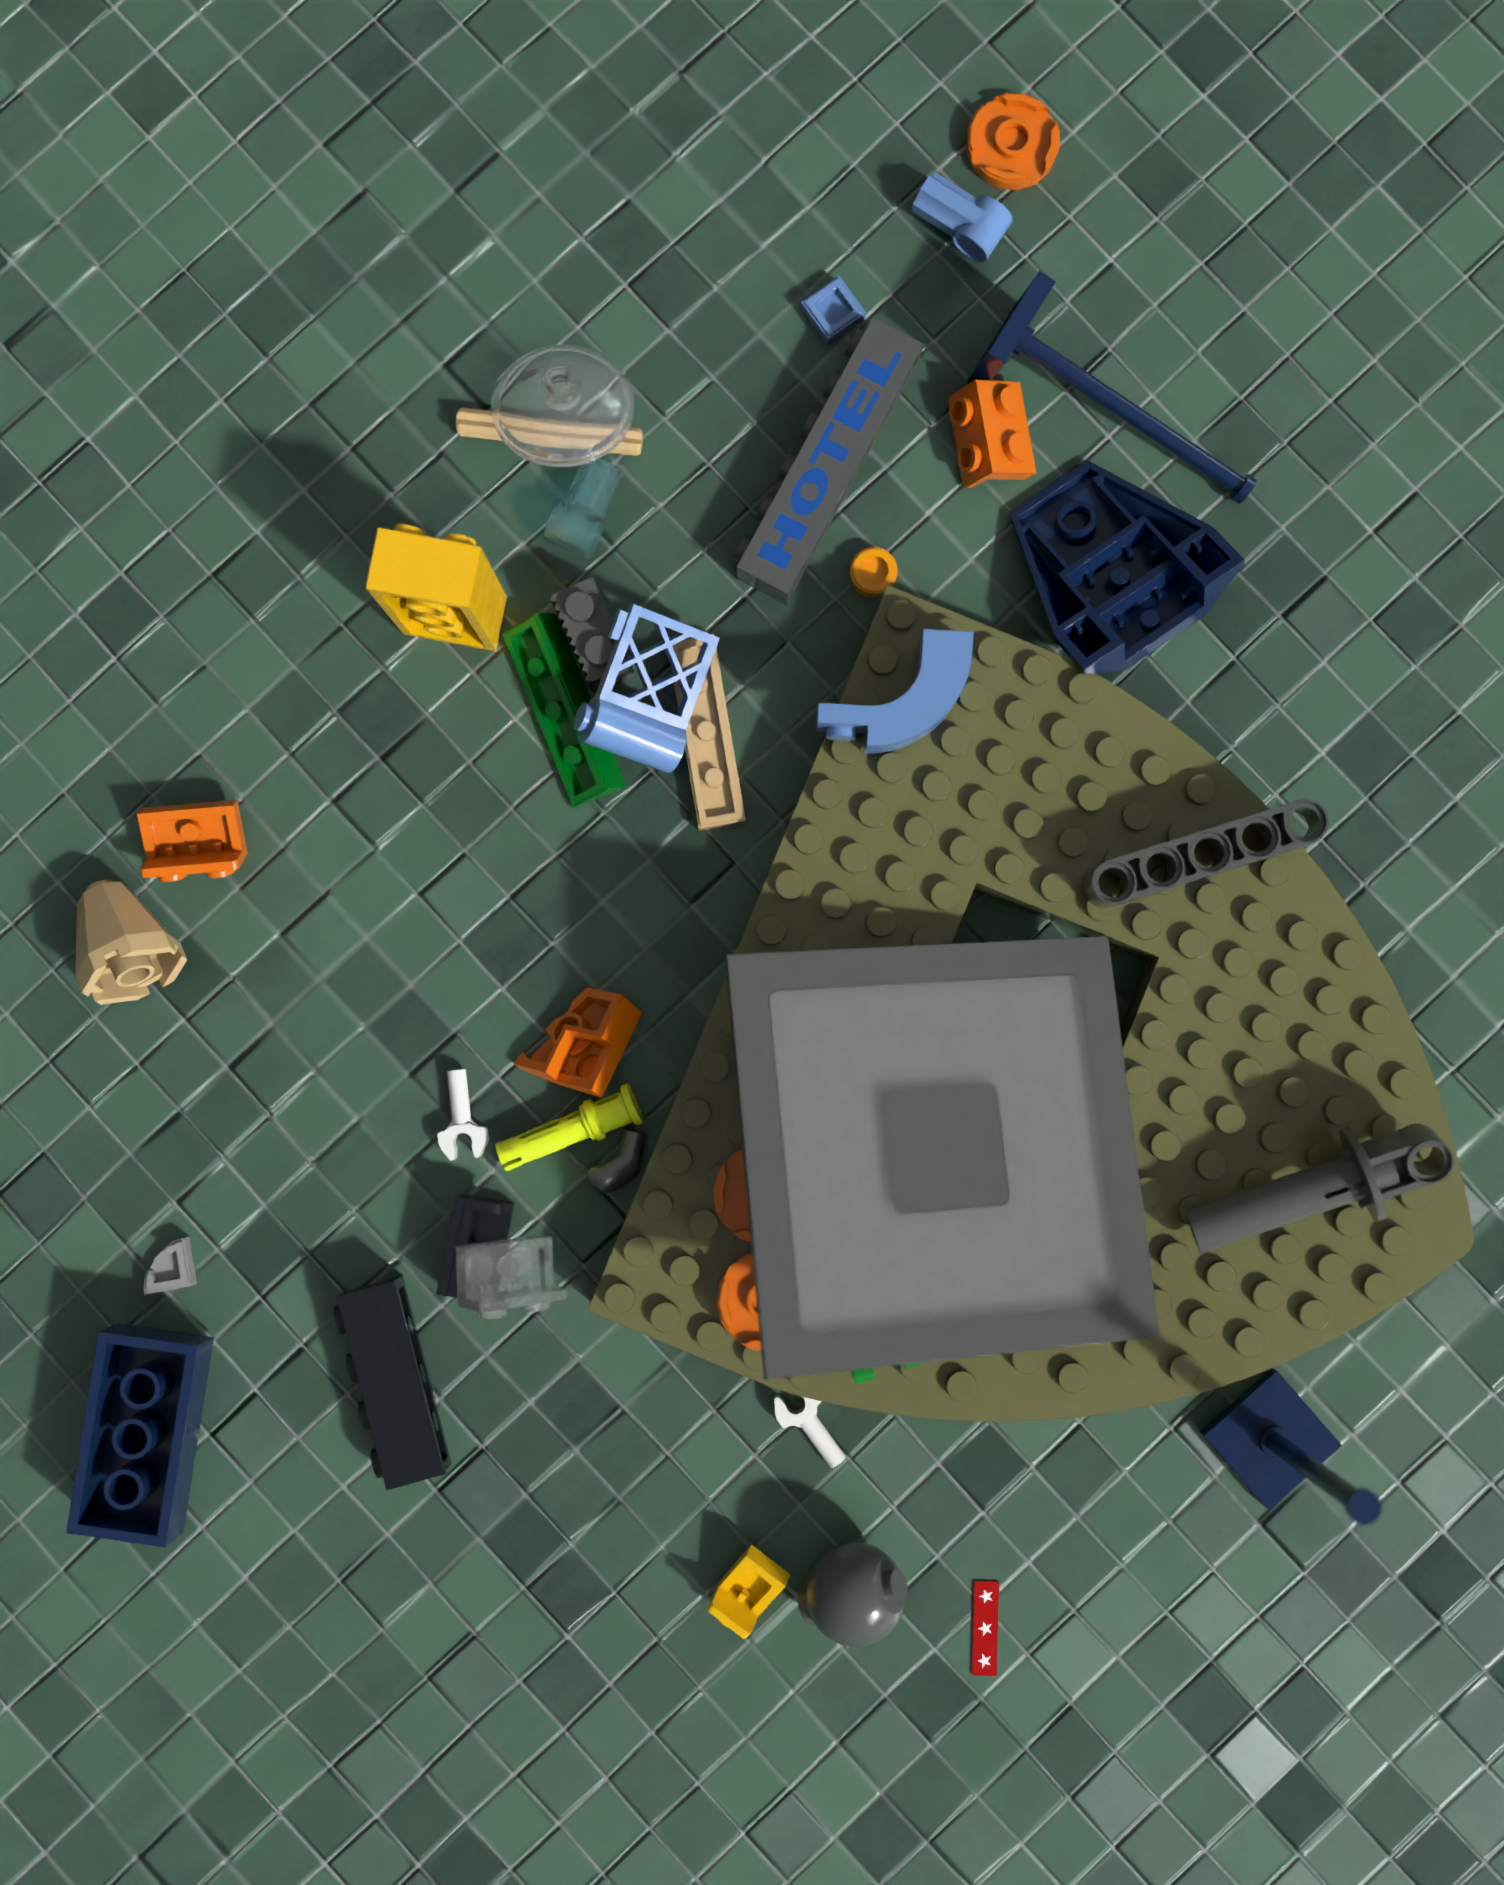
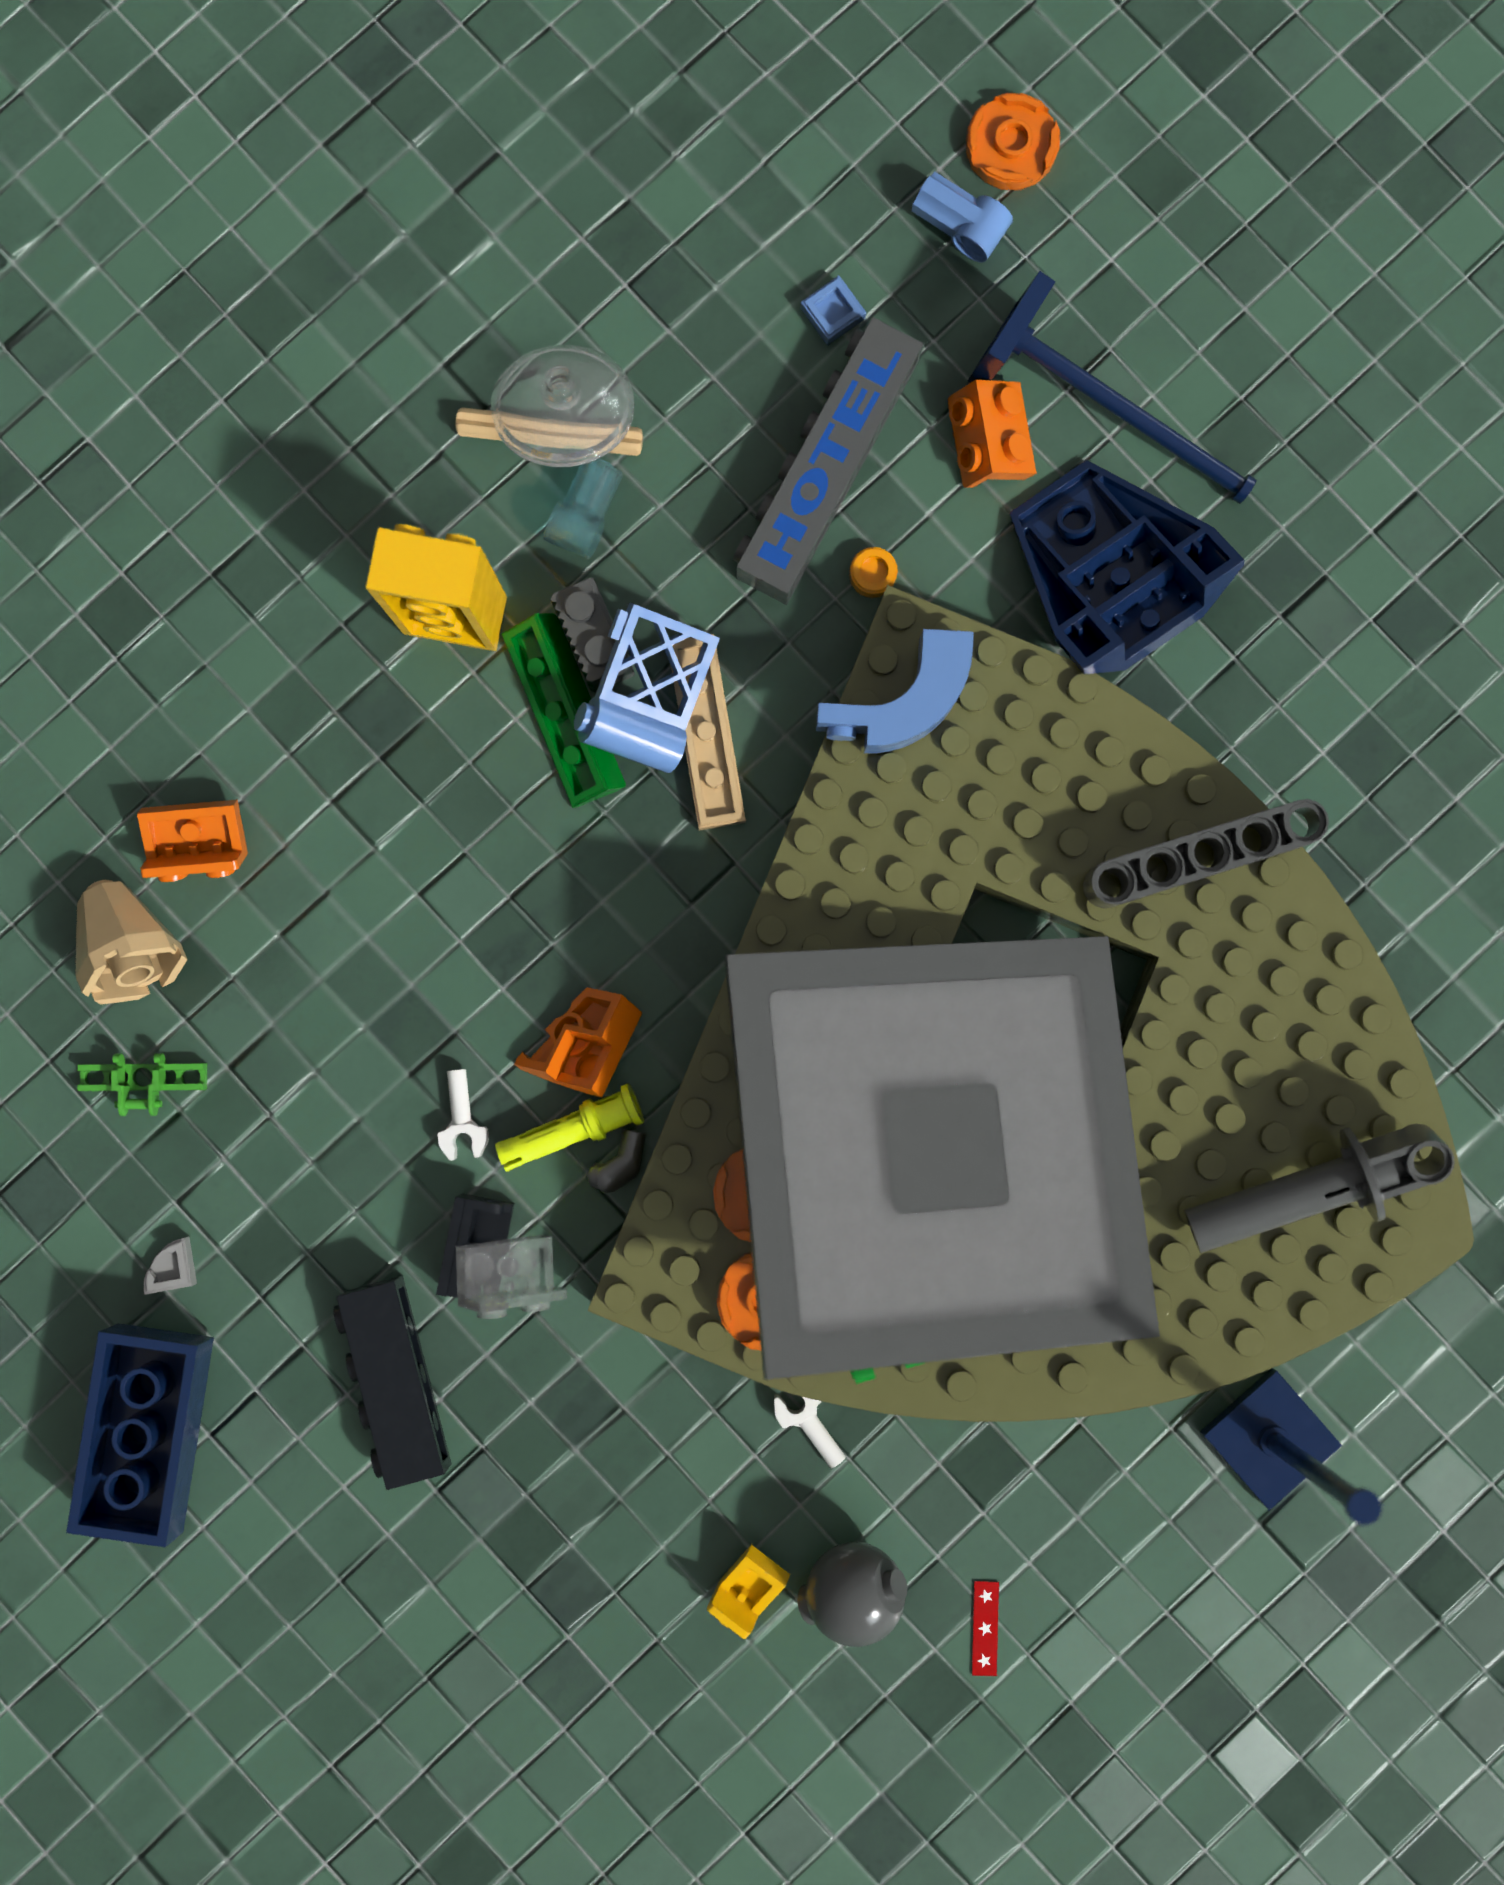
none -> bright green piece [77,1053,207,1116]

